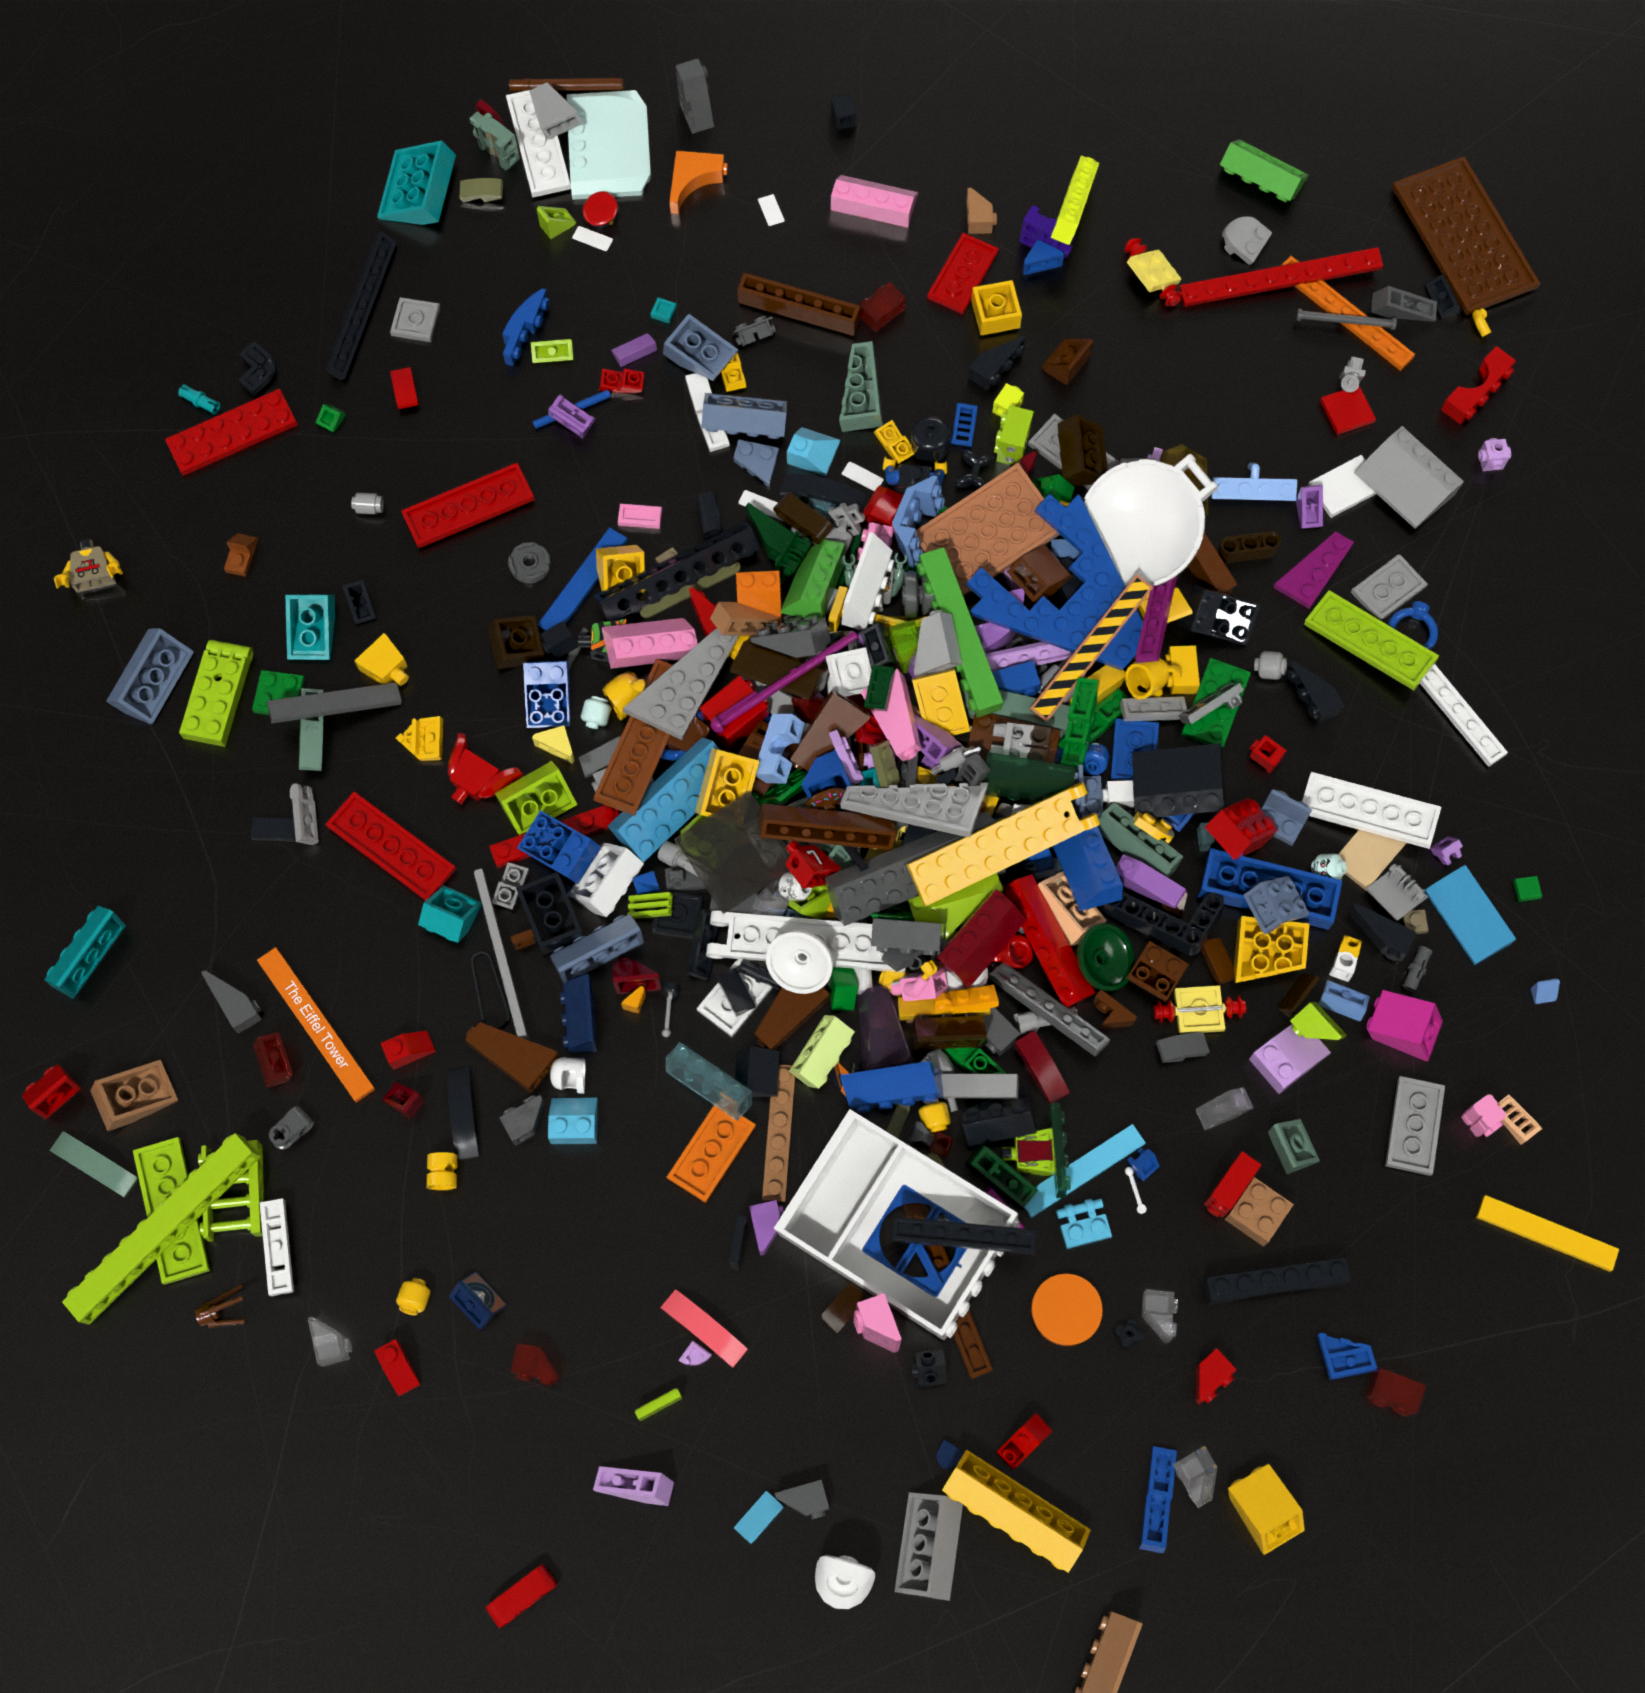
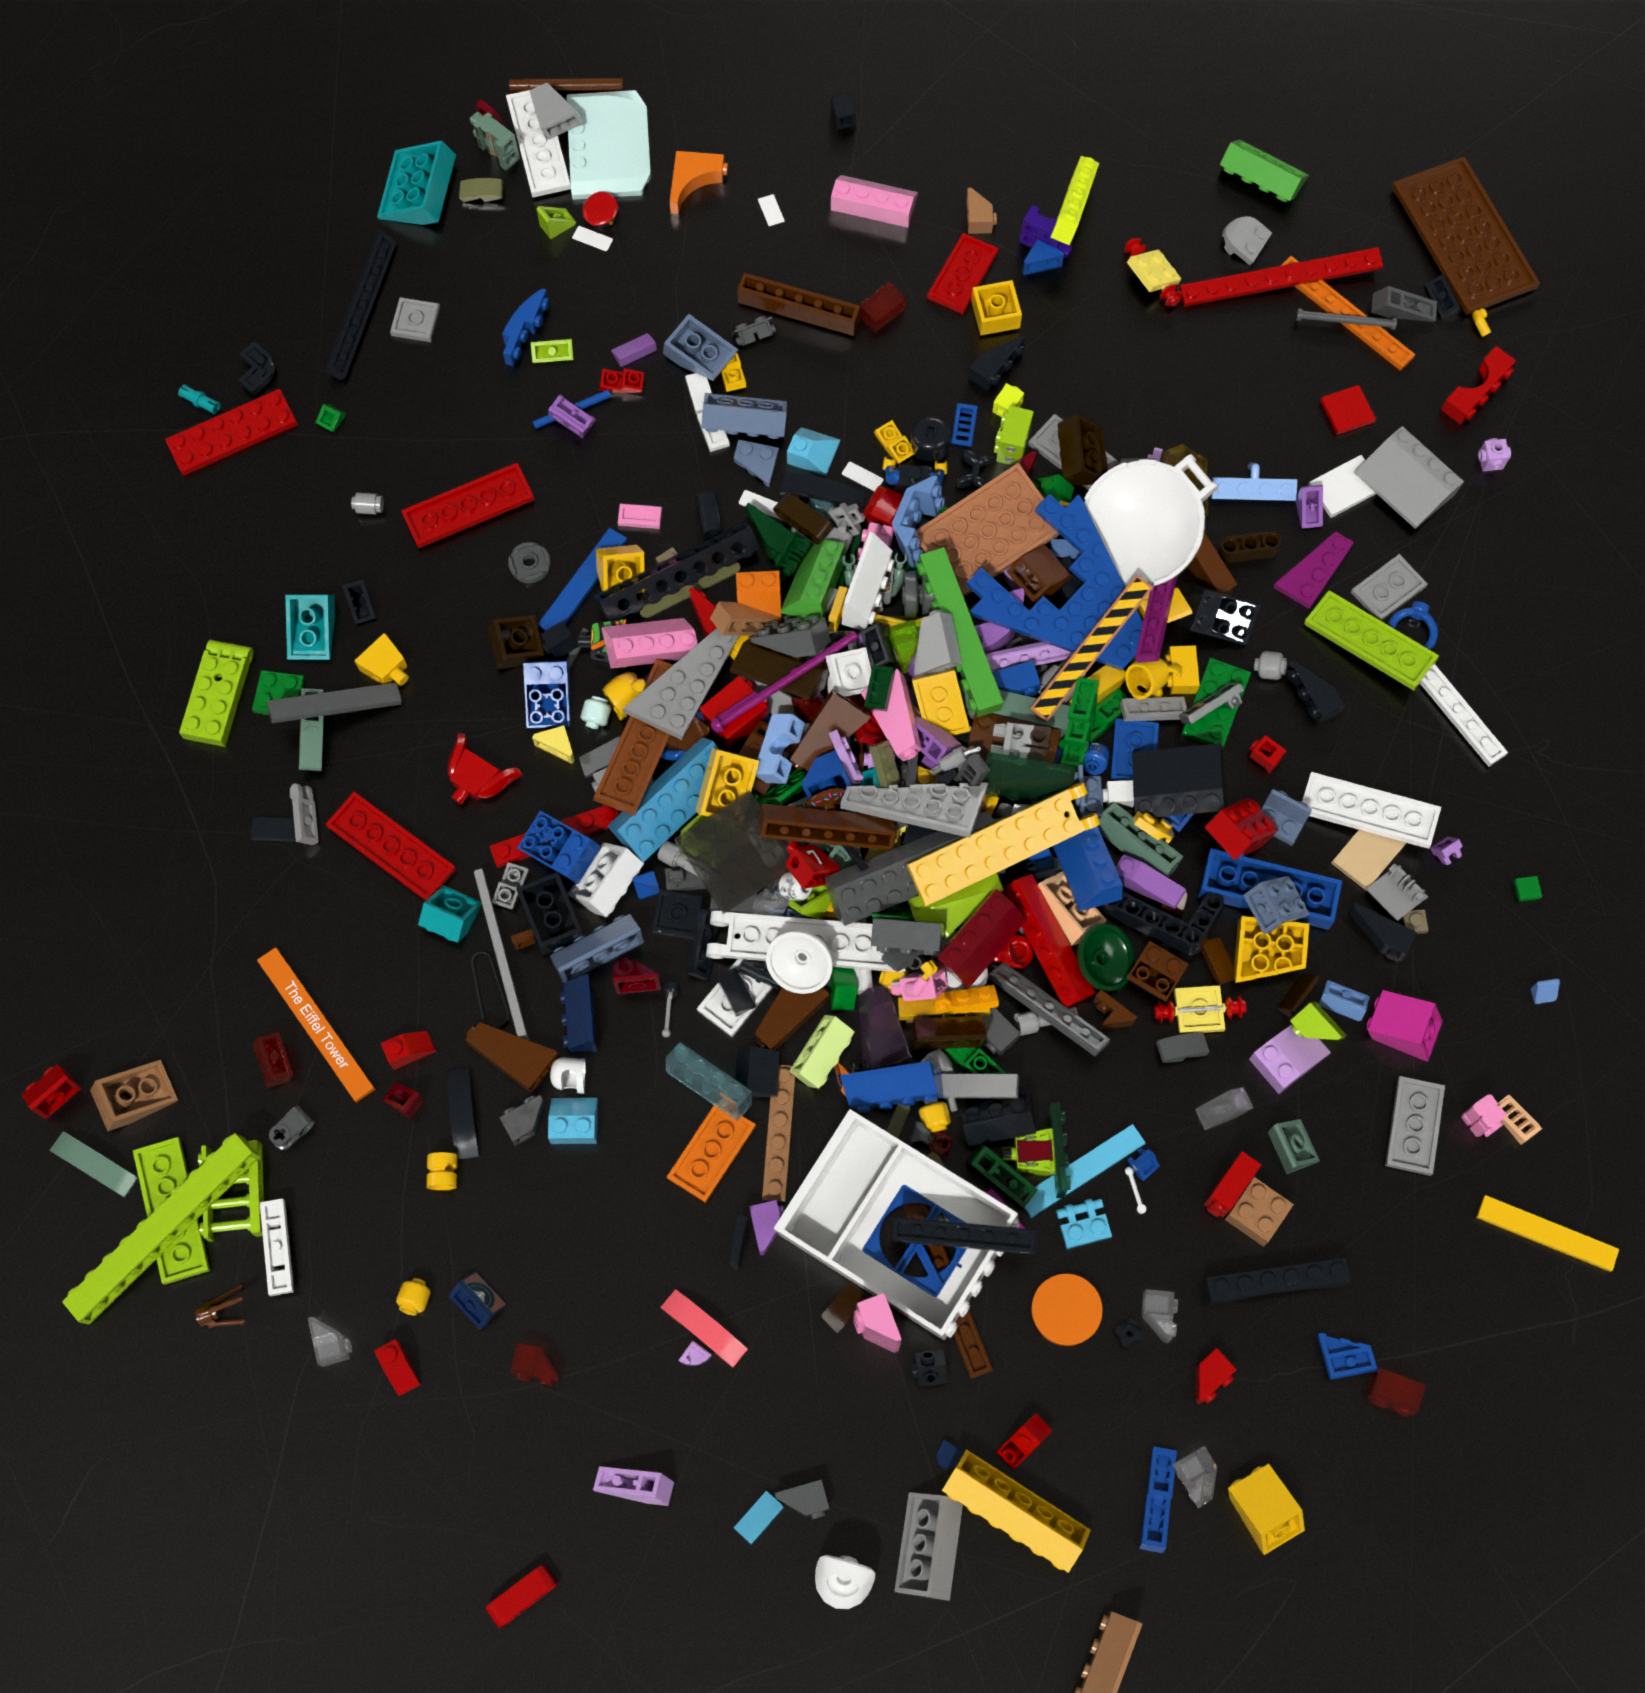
teal slope [45,906,126,999] -> none
dark tan torso [54,540,123,593] -> none
sand blue slope [106,628,194,724] -> none
dark grey slope [201,971,262,1034] -> none
dark orange slope [224,533,259,576] -> none
red slope [390,367,418,409] -> none
yellow slope [396,716,443,761] -> none
lime slope [495,761,577,835] -> none
light orange slope [621,986,646,1013] -> none
lime tile [627,892,673,919] -> none
lime tile [635,1388,682,1421] -> none
teal tile [650,298,677,324] -> none
dark grey wedge [676,58,714,134] -> none
sand green wedge [839,341,883,432] -> none
dark red slope [1014,1030,1070,1105] -> none
reddish brown slope [1041,338,1093,385] -> none
clear light blue plate [1197,823,1214,851] -> none
light aqua head [1311,854,1347,880] -> none
white leg [1329,935,1362,982] -> none
light grey hips [1339,357,1366,393] -> none
dark grey pin [1402,946,1432,992] -> none
dark azure slope [1425,865,1516,965] -> none

